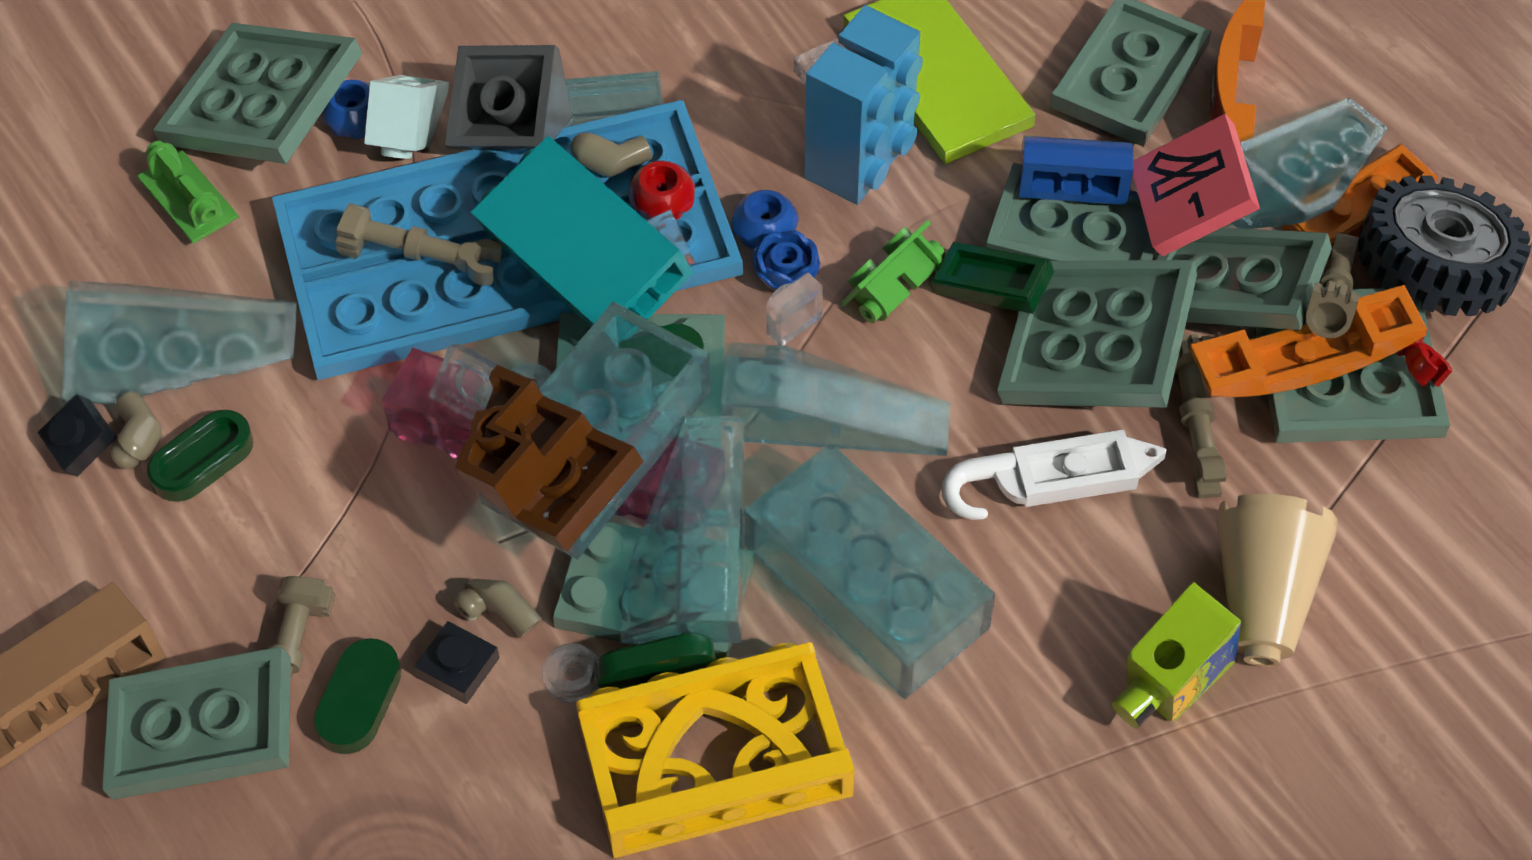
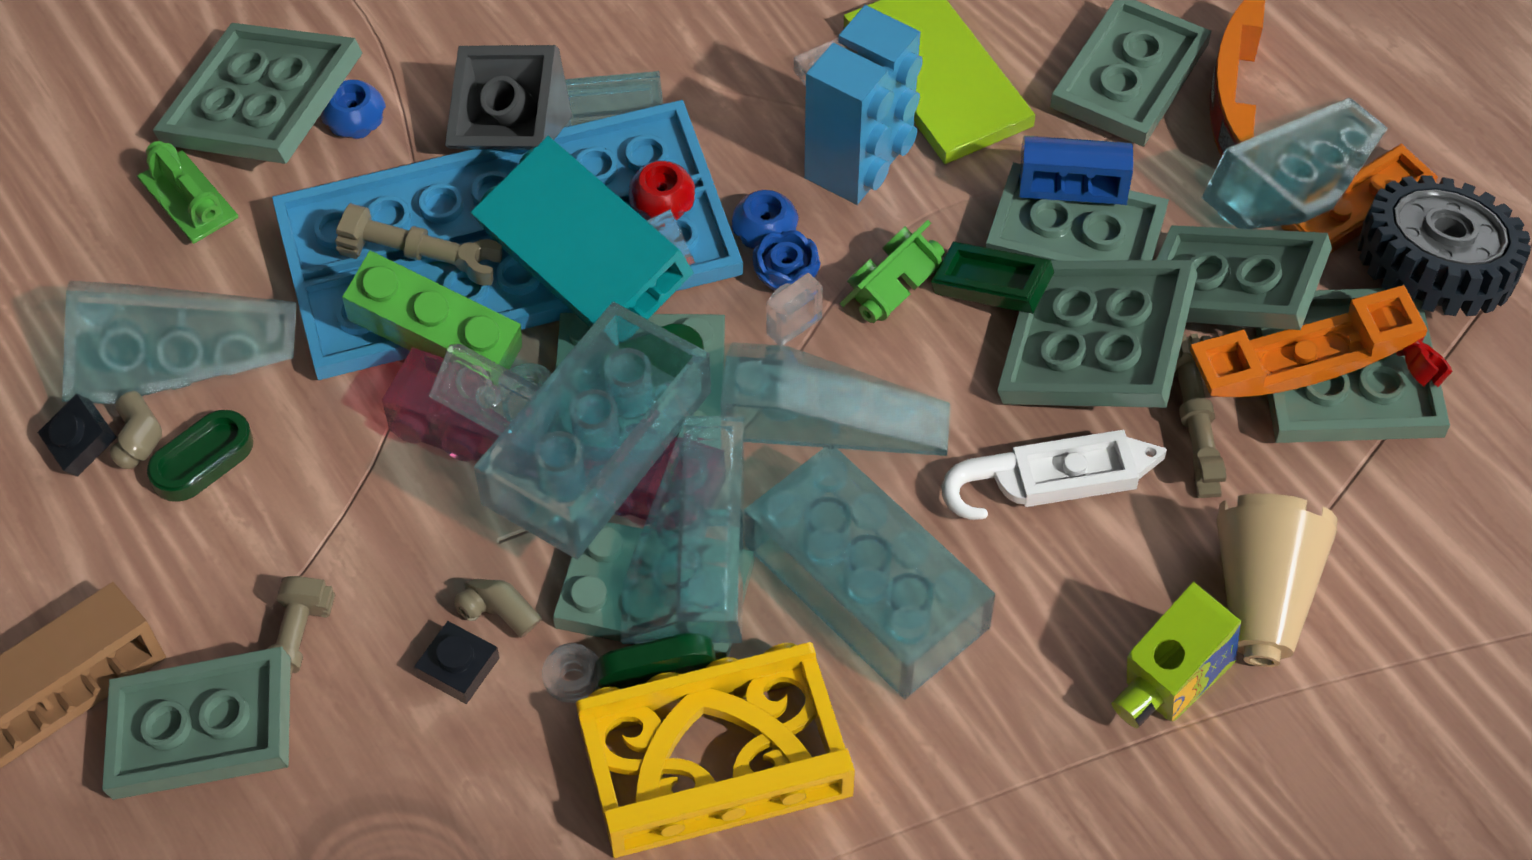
dark green tile [314,638,401,754] -> none
light aqua slope [364,75,449,159] -> none
reddish brown slope [455,365,644,552] -> none
dark tan arm [570,132,652,177] -> none
coral tile [1133,114,1260,257] -> none
dark tan piece [1306,232,1359,338] -> none
none -> bright green brick [342,250,522,393]

